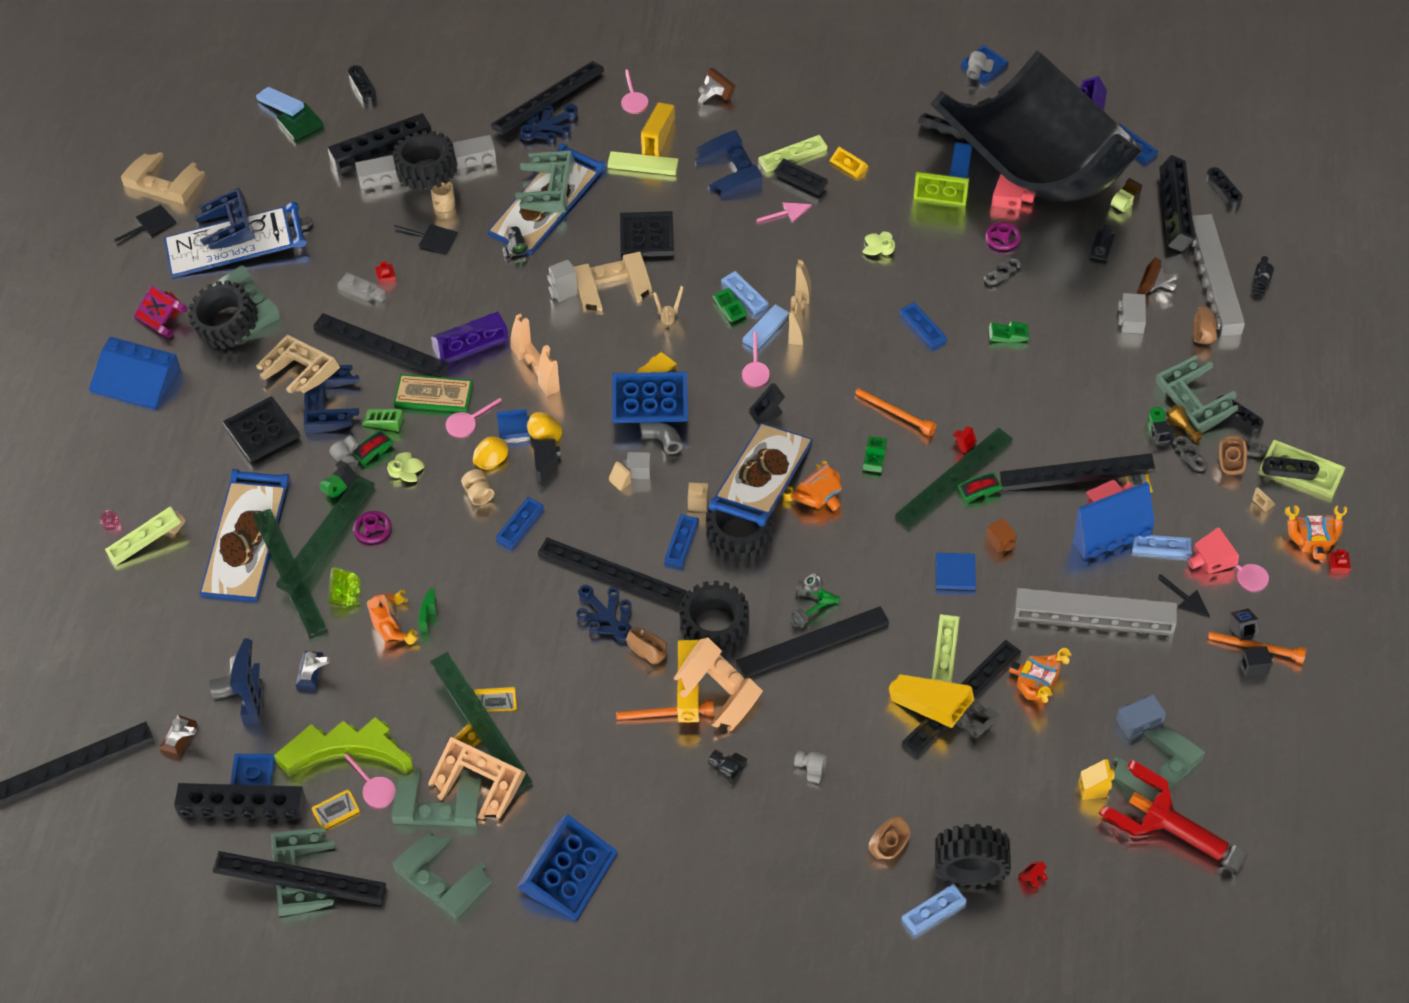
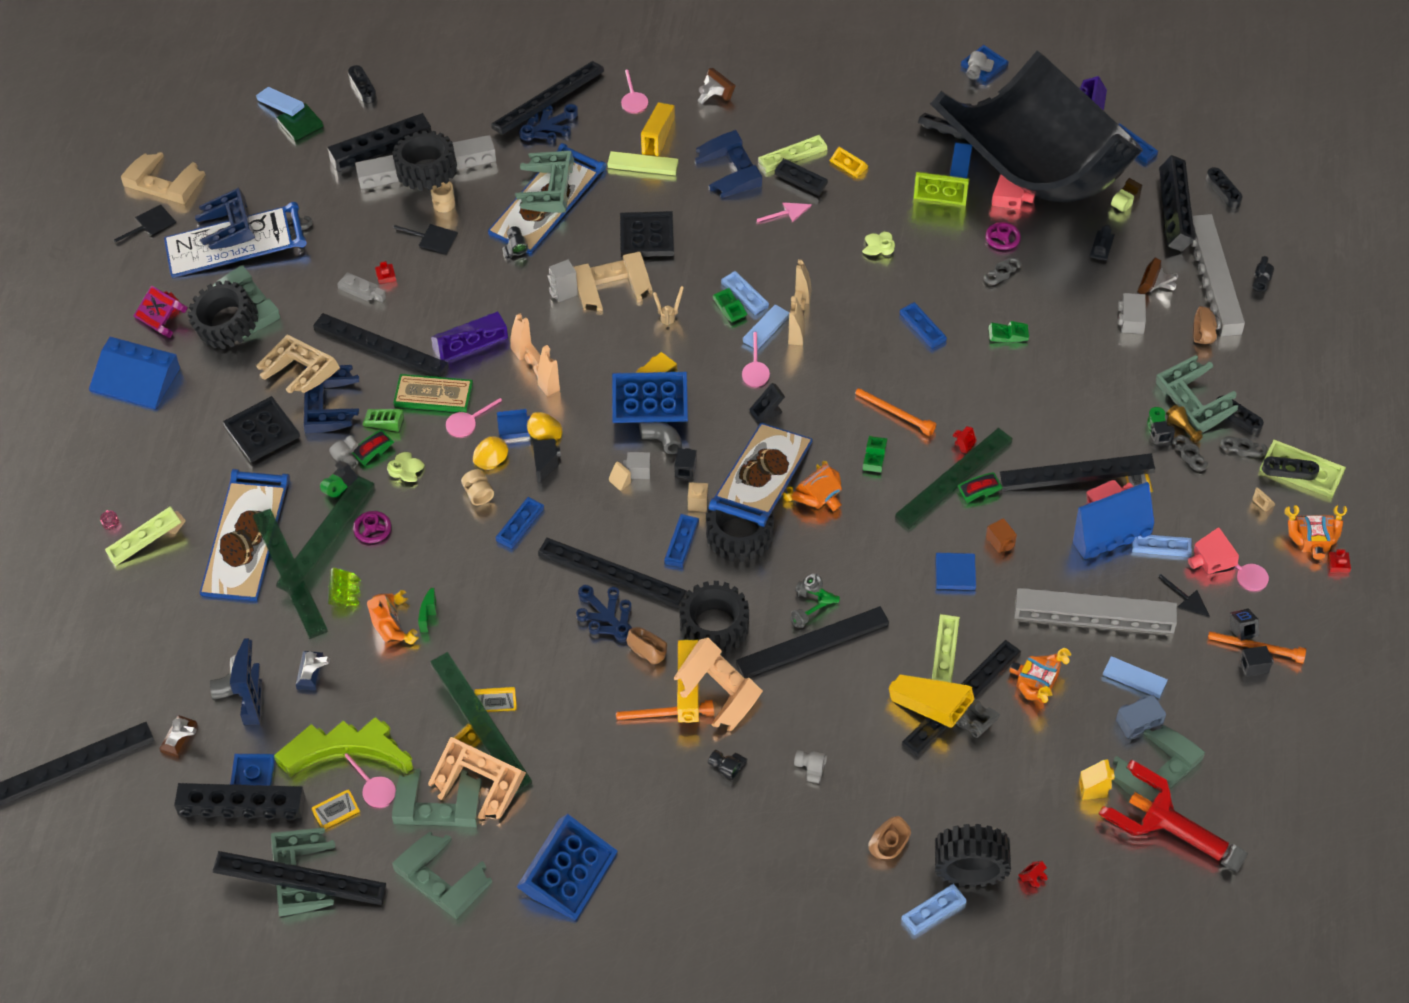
medium nougat piece [1219,435,1247,475] -> none
none -> black brick [674,448,697,479]
none -> light blue tile [1103,656,1168,699]

